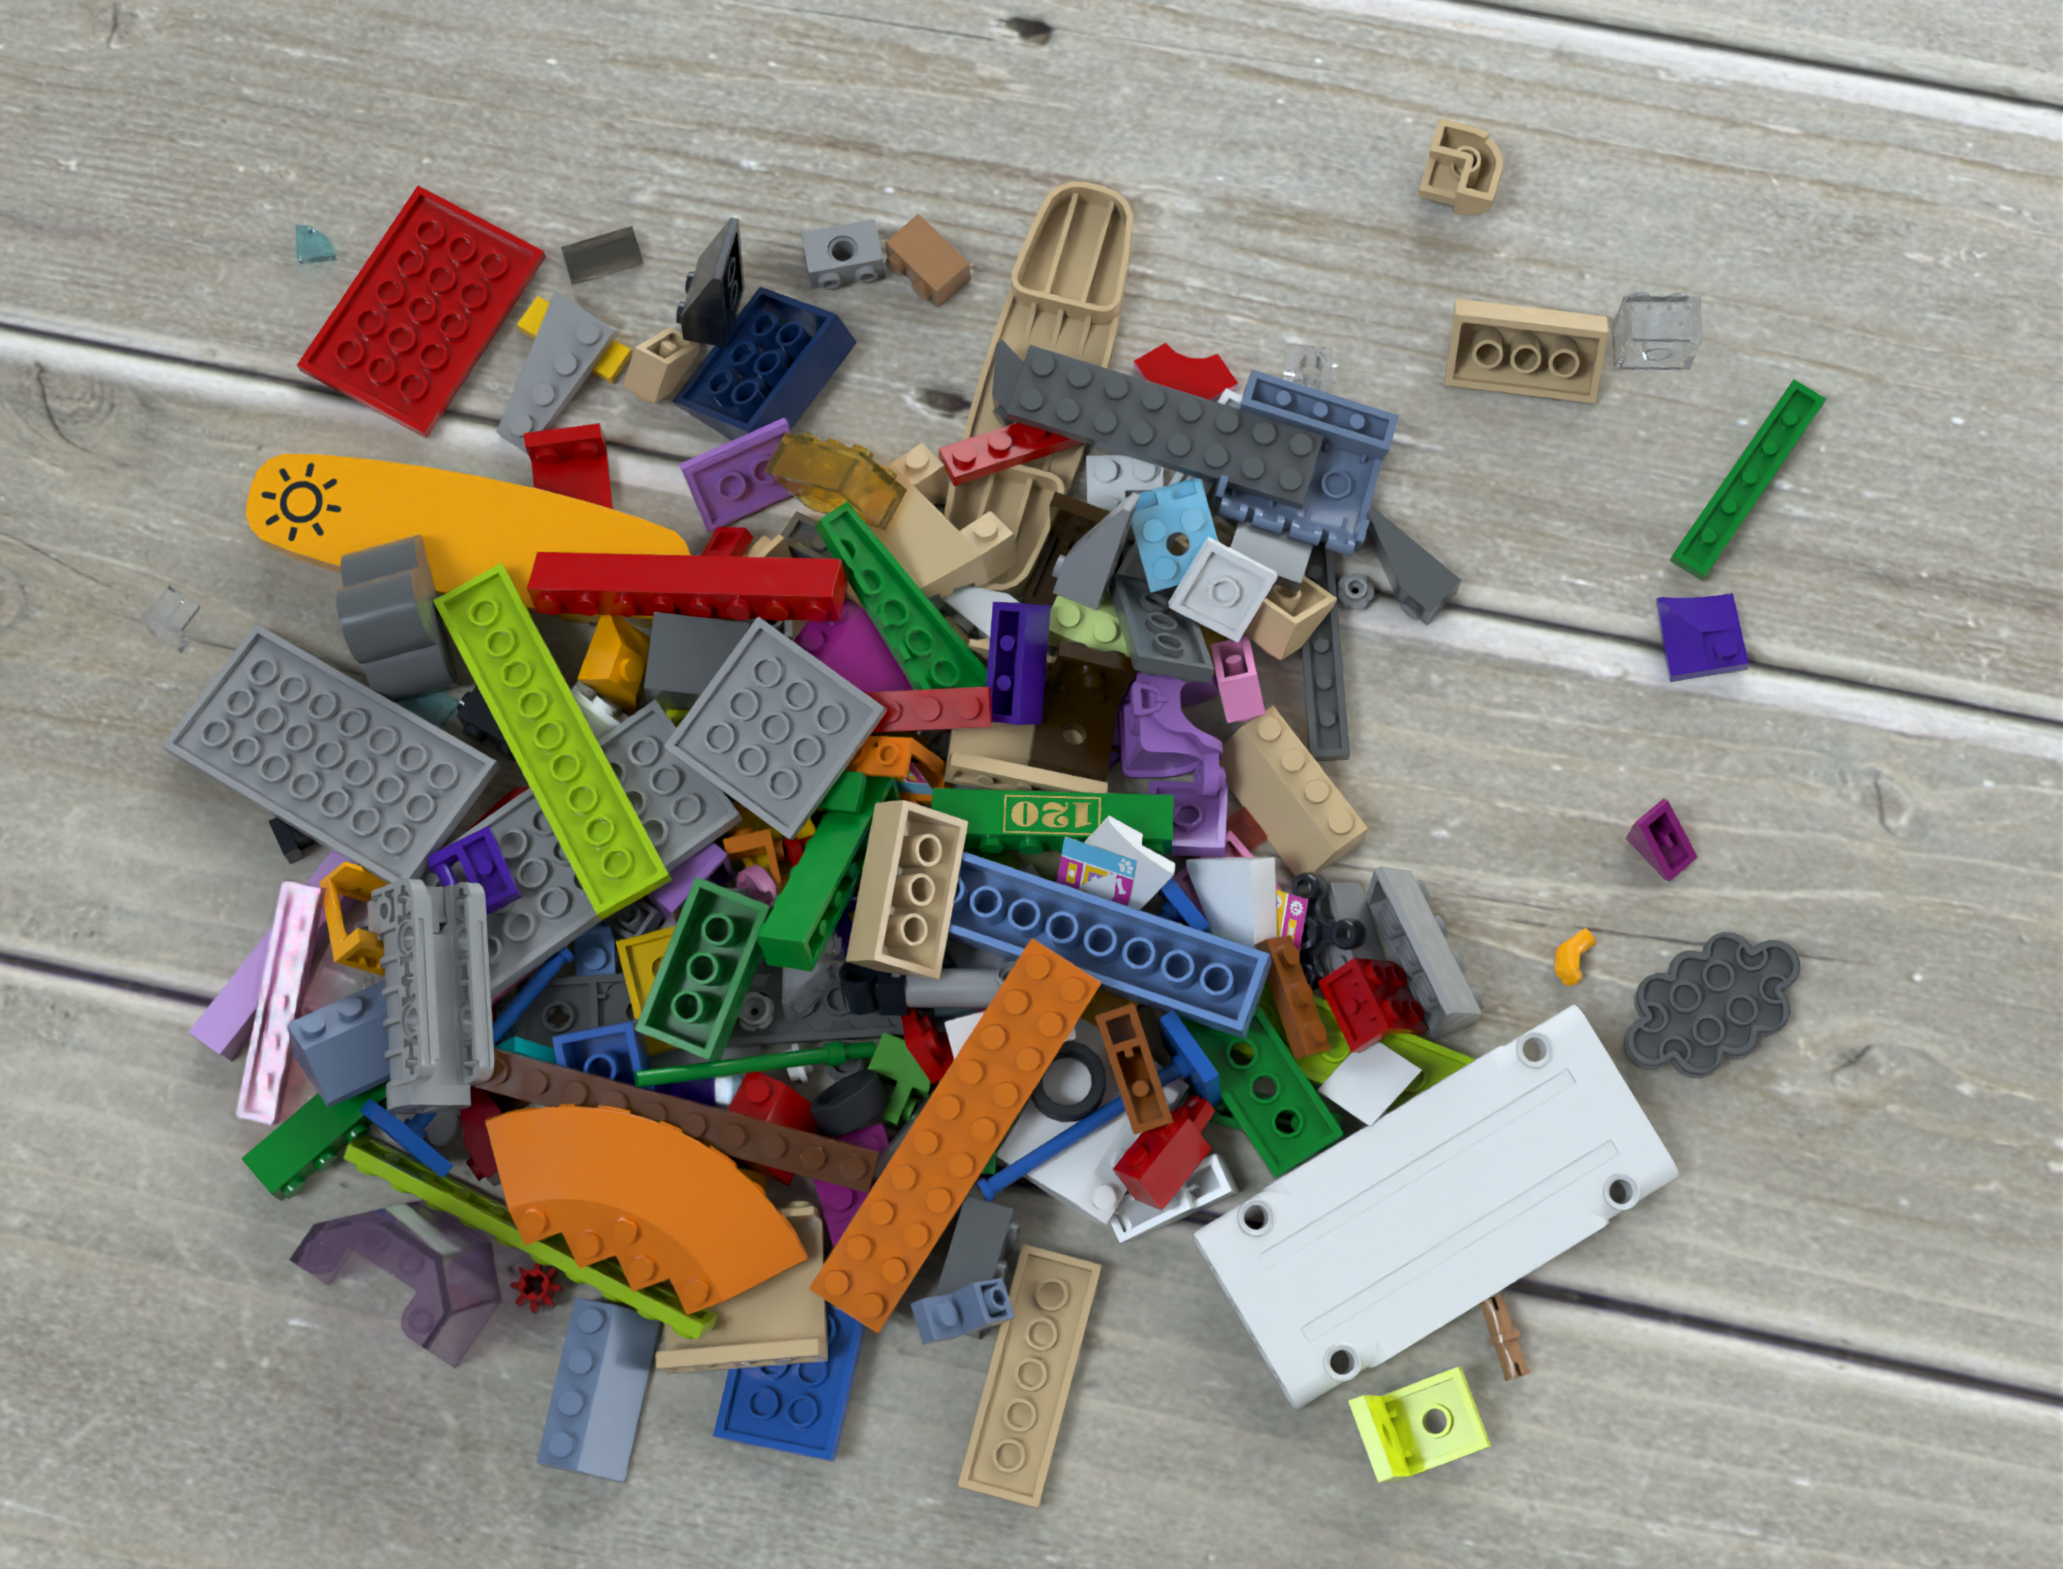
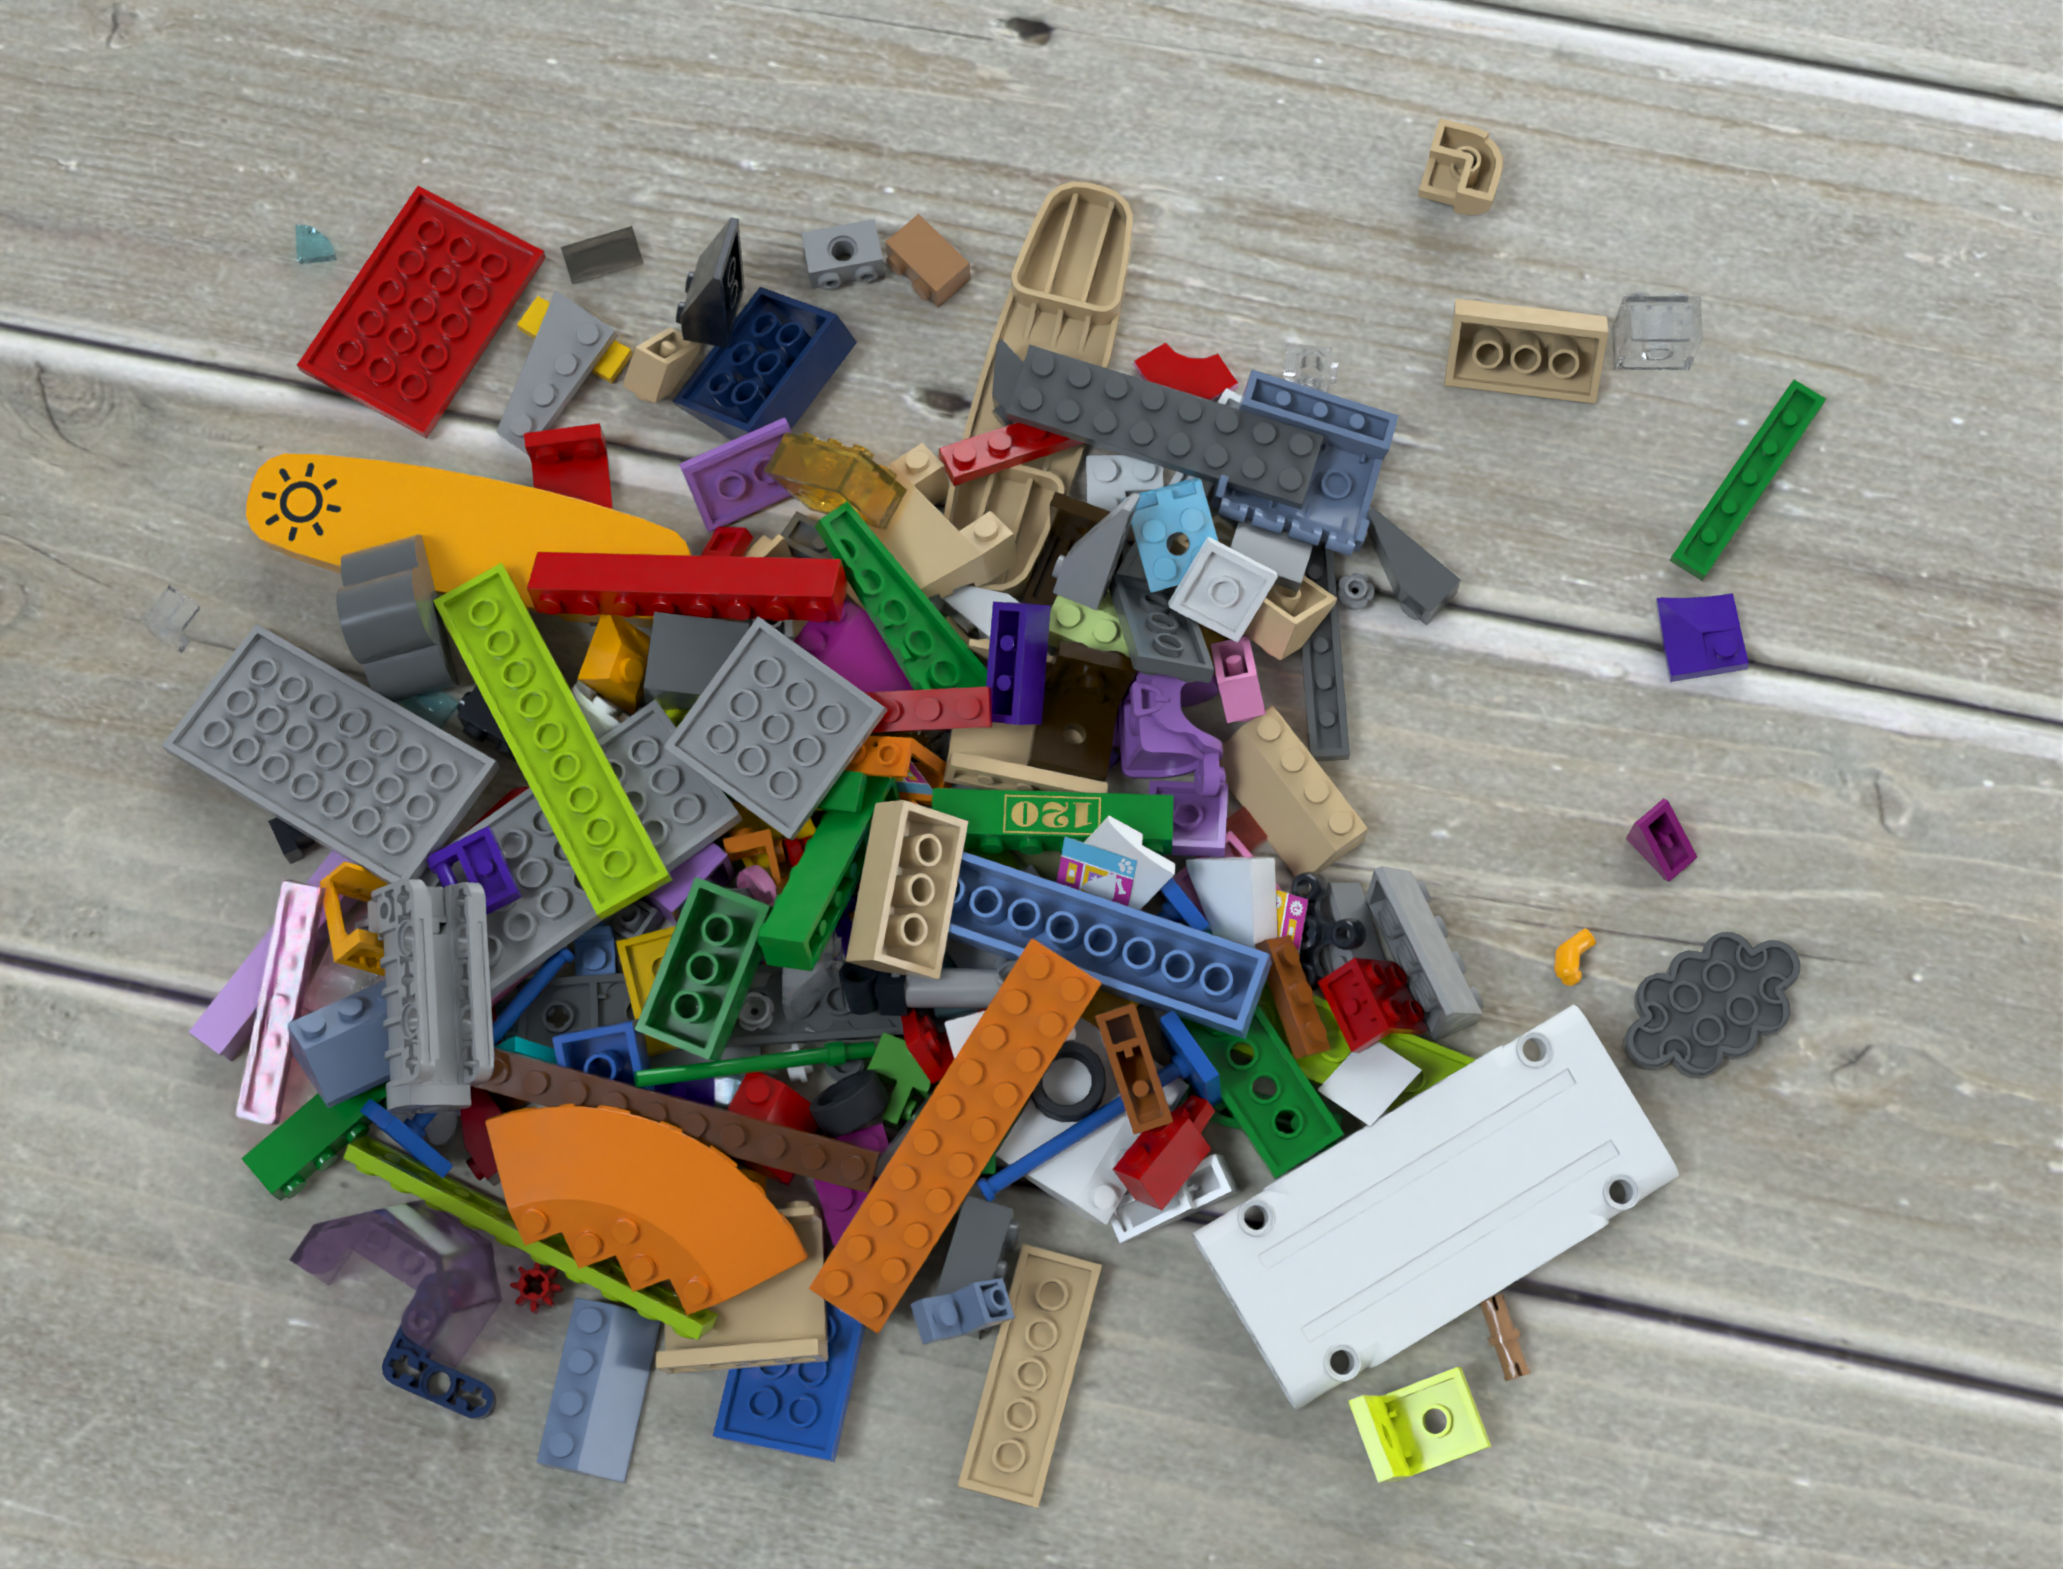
none -> dark blue beam [382,1272,496,1420]

